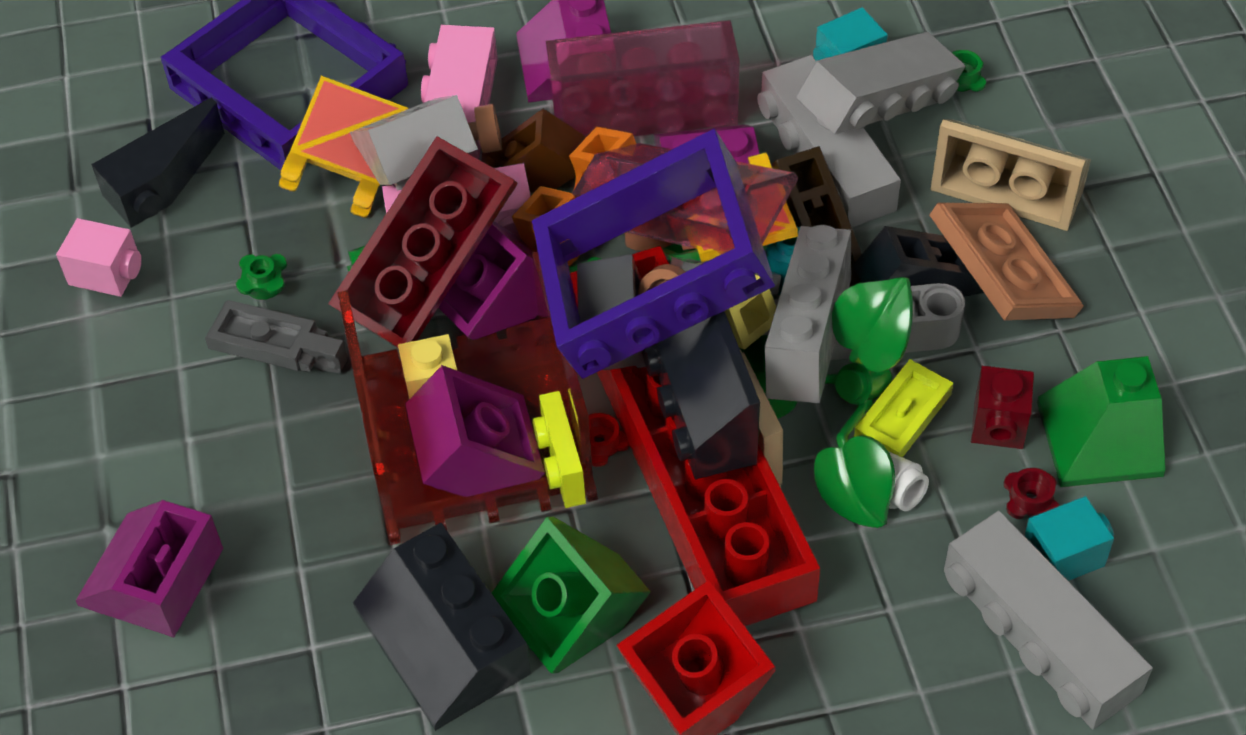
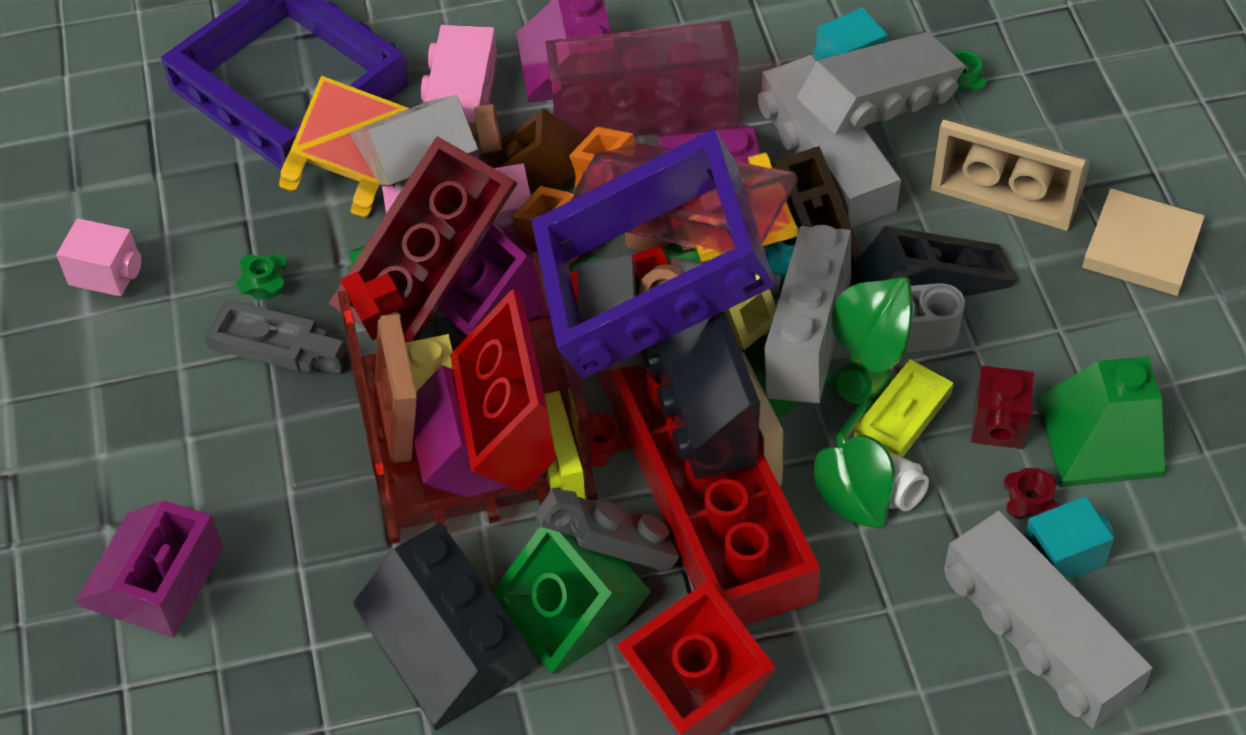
black slope [91,97,225,228] -> none
nougat tile [929,203,1084,320] -> none
none -> red tile [339,271,405,341]
none -> nougat tile [375,314,417,463]
none -> red slope [450,288,556,491]
none -> dark grey hinge [535,488,679,572]
none -> tan tile [1082,188,1205,296]

